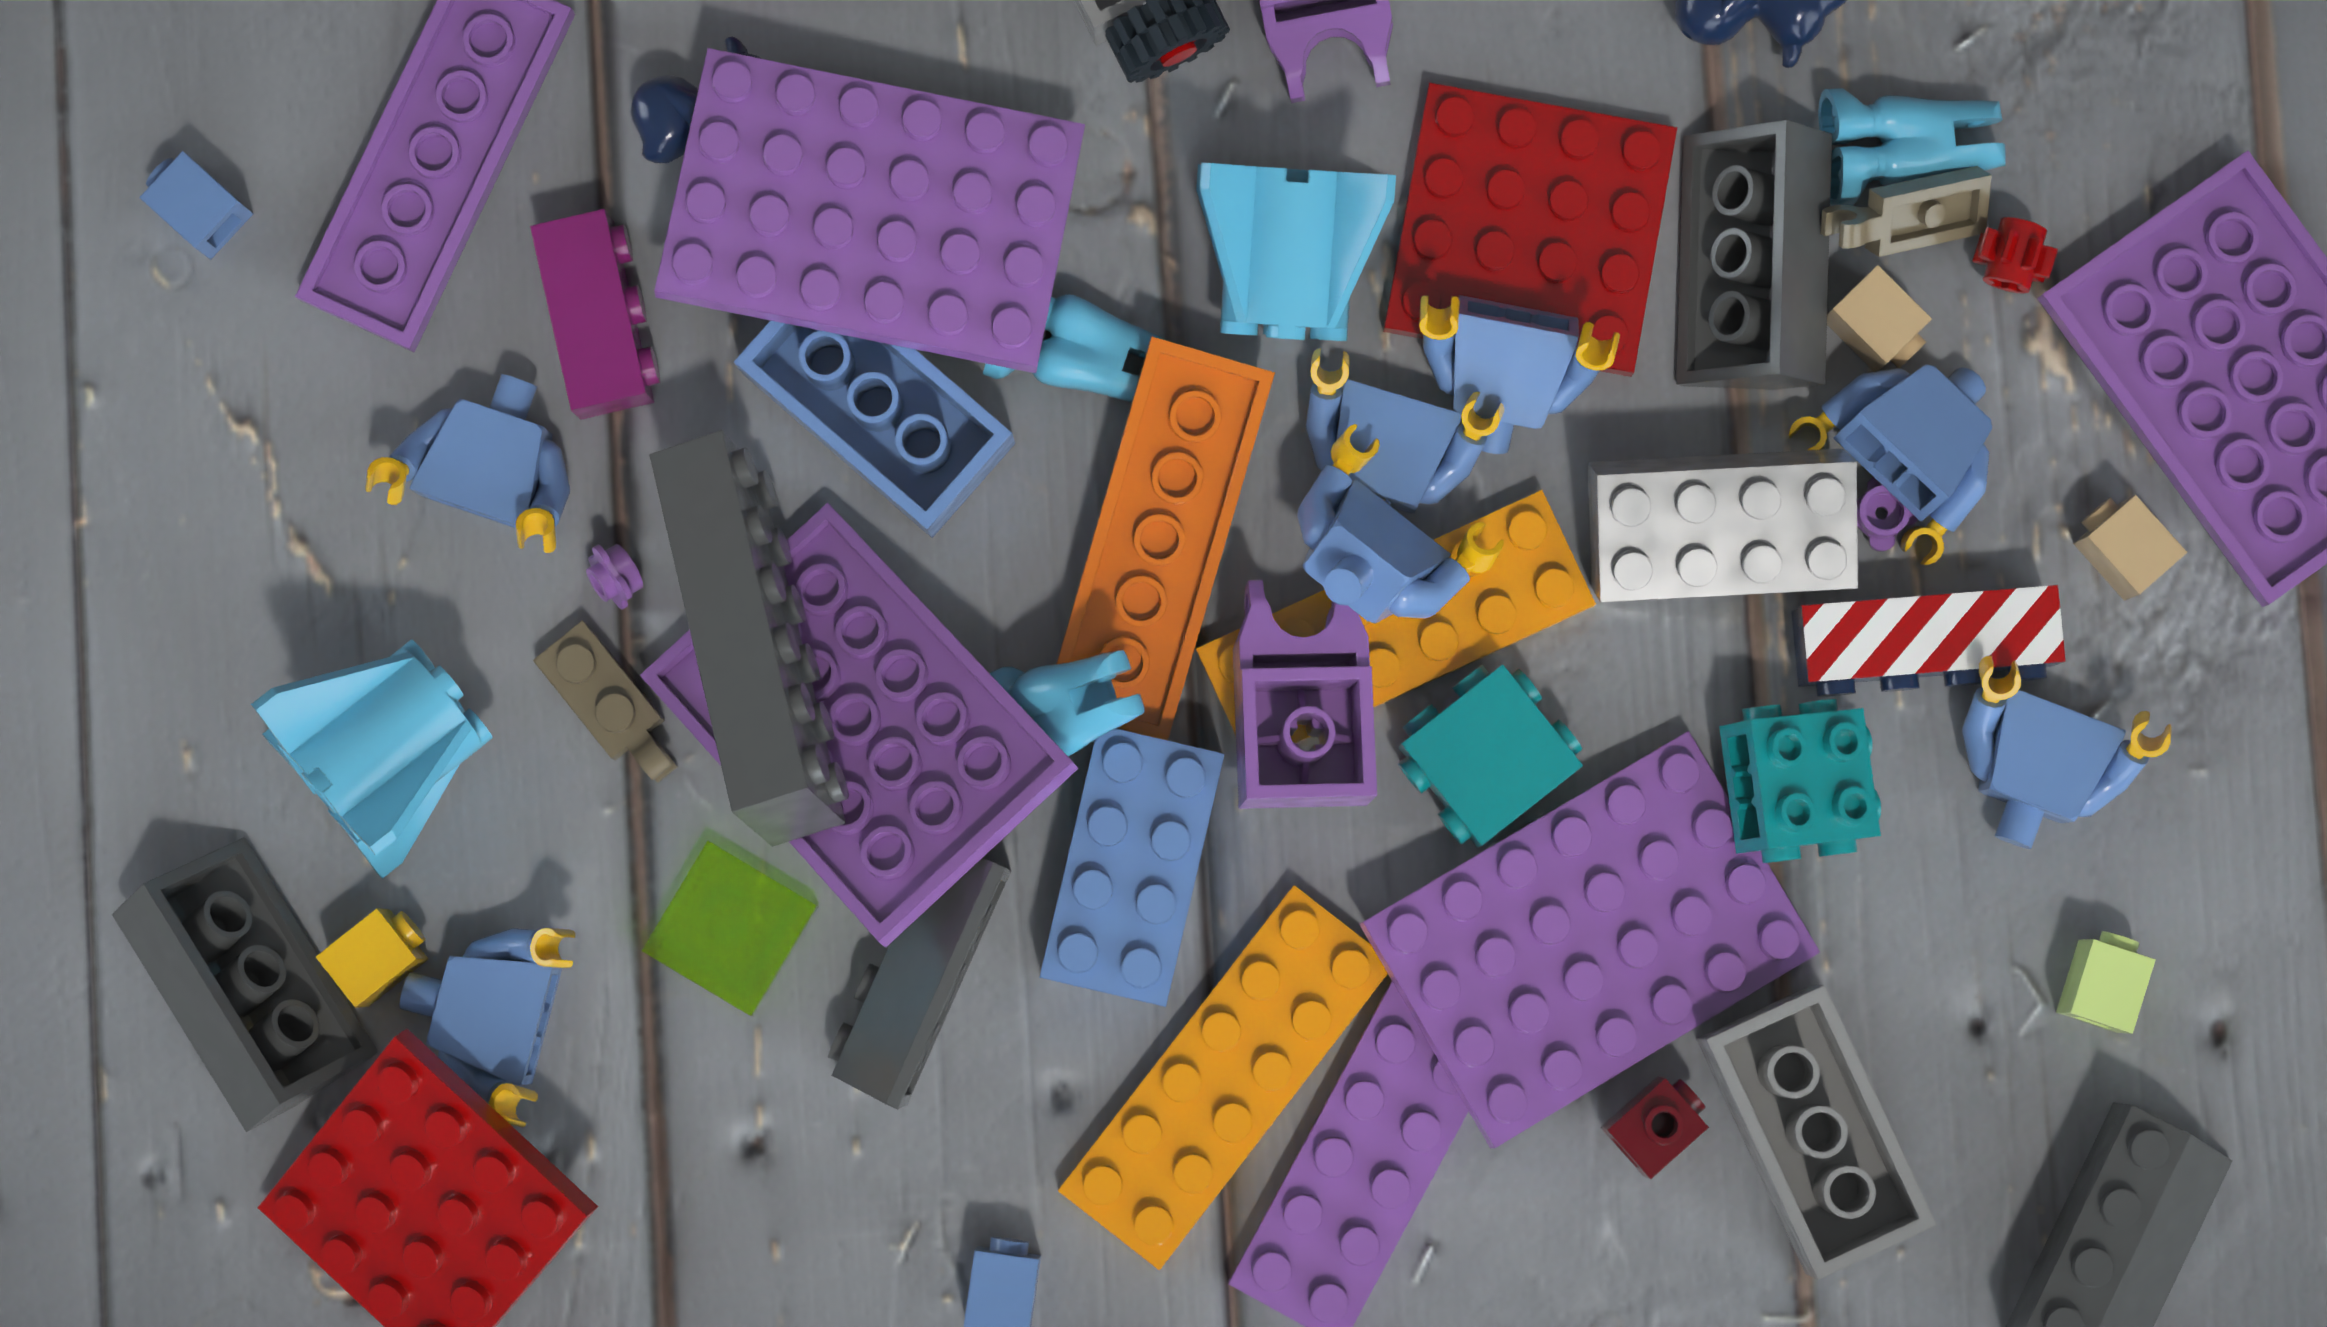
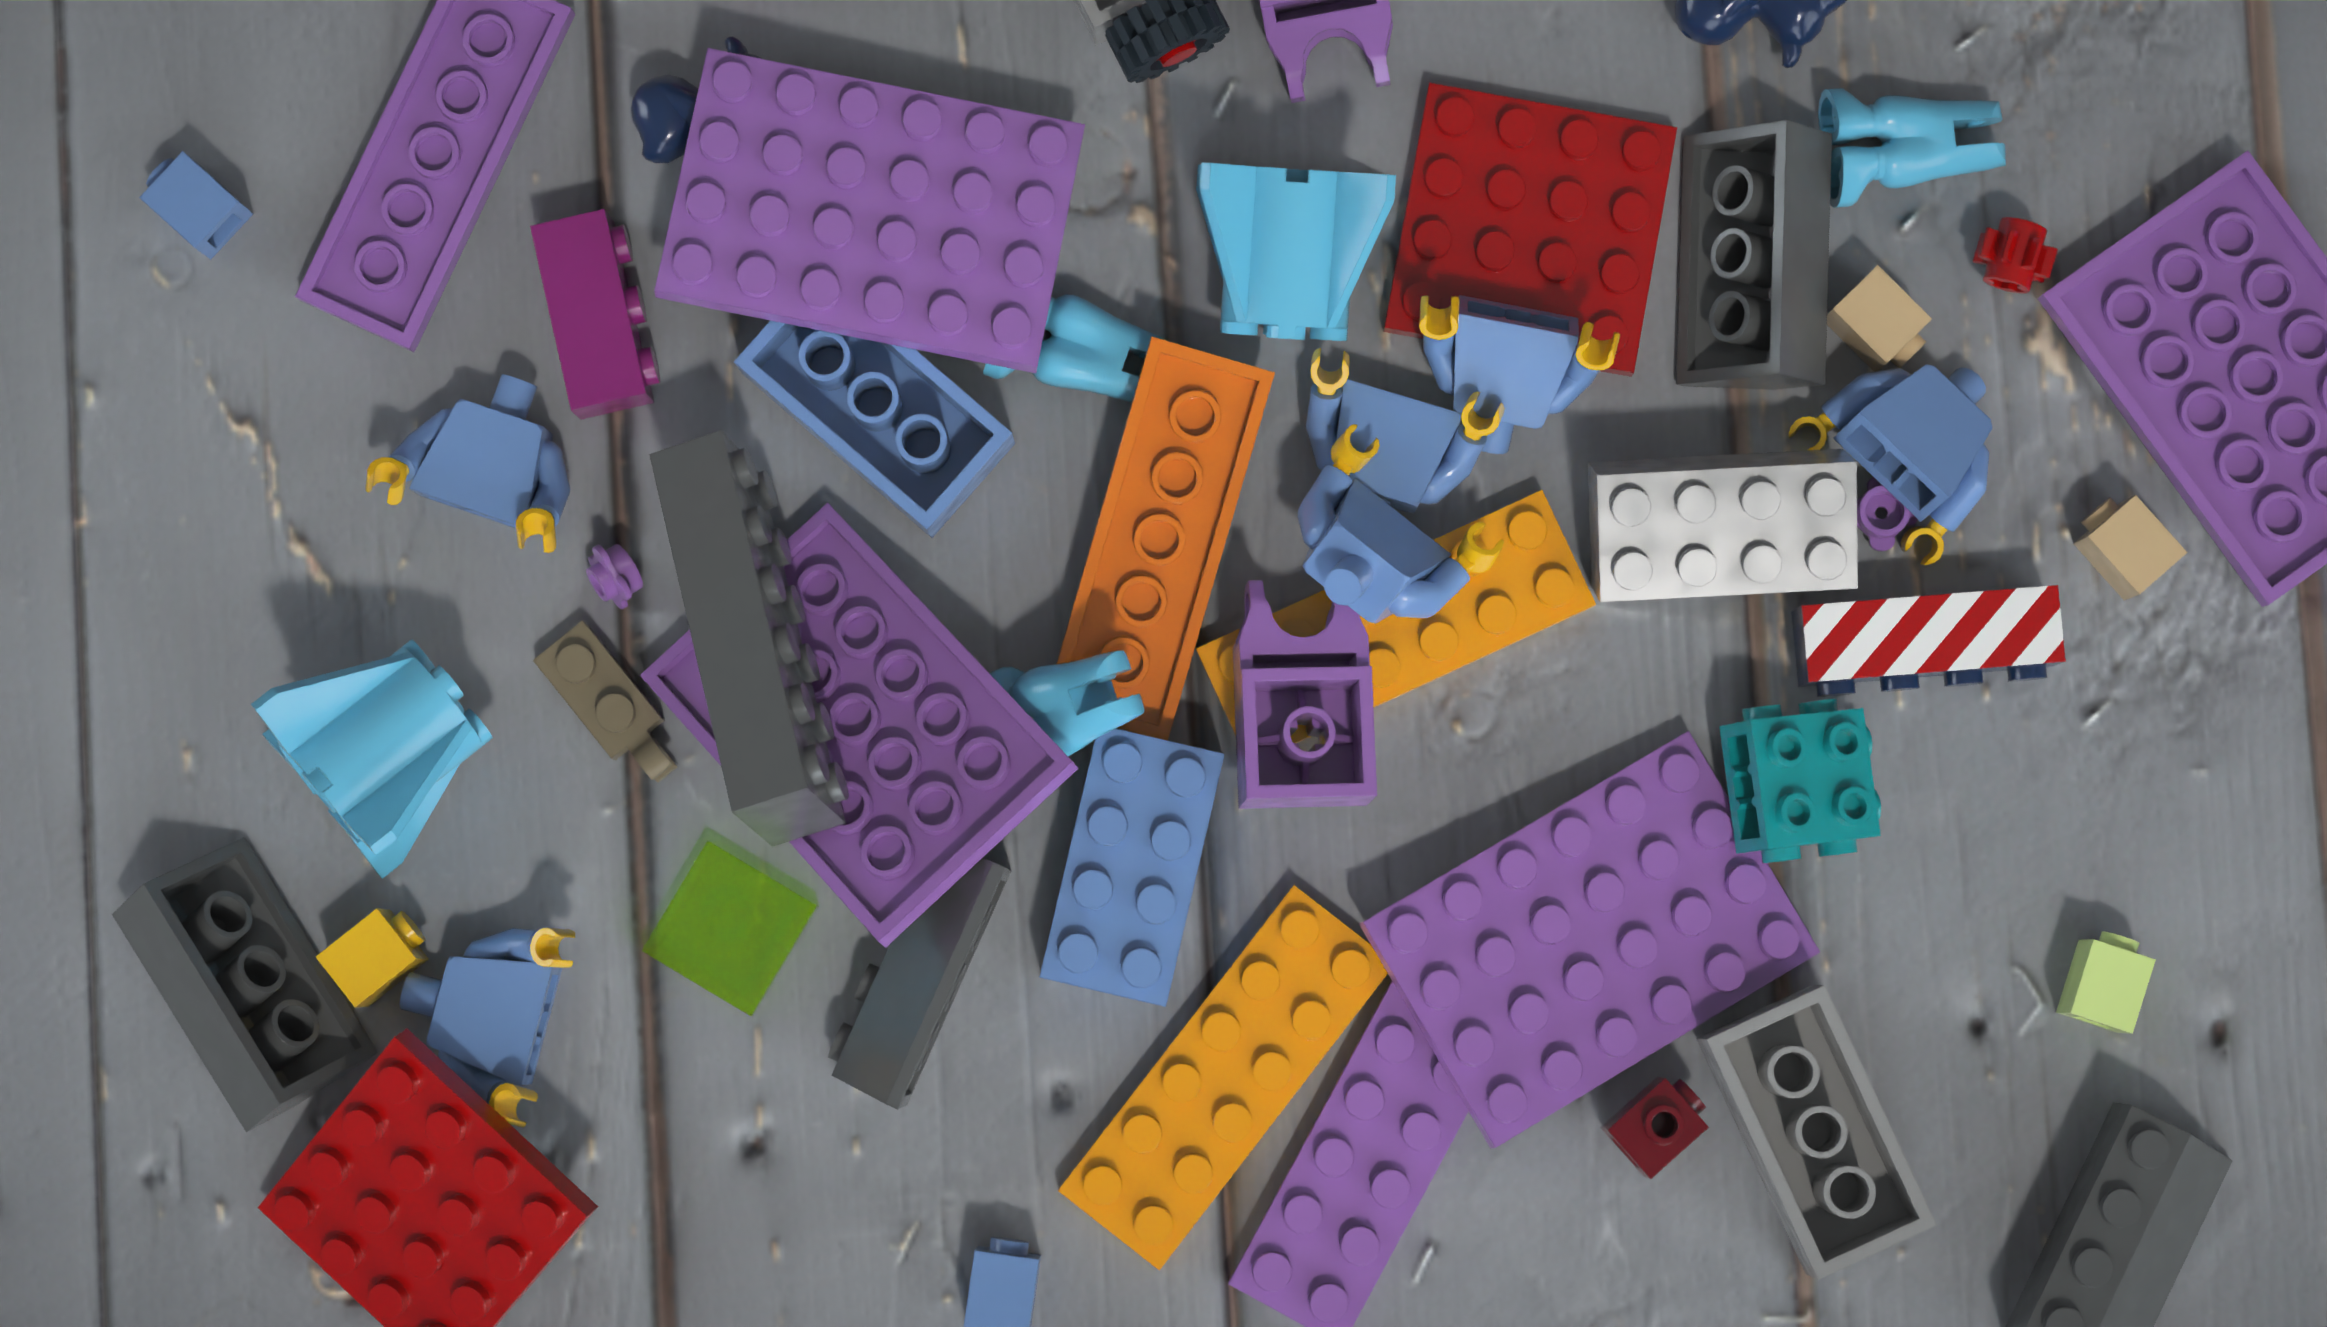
teal brick [1398,664,1583,848] -> none
dark tan plate [1820,166,1992,257] -> none
medium blue torso [1962,656,2172,849] -> none

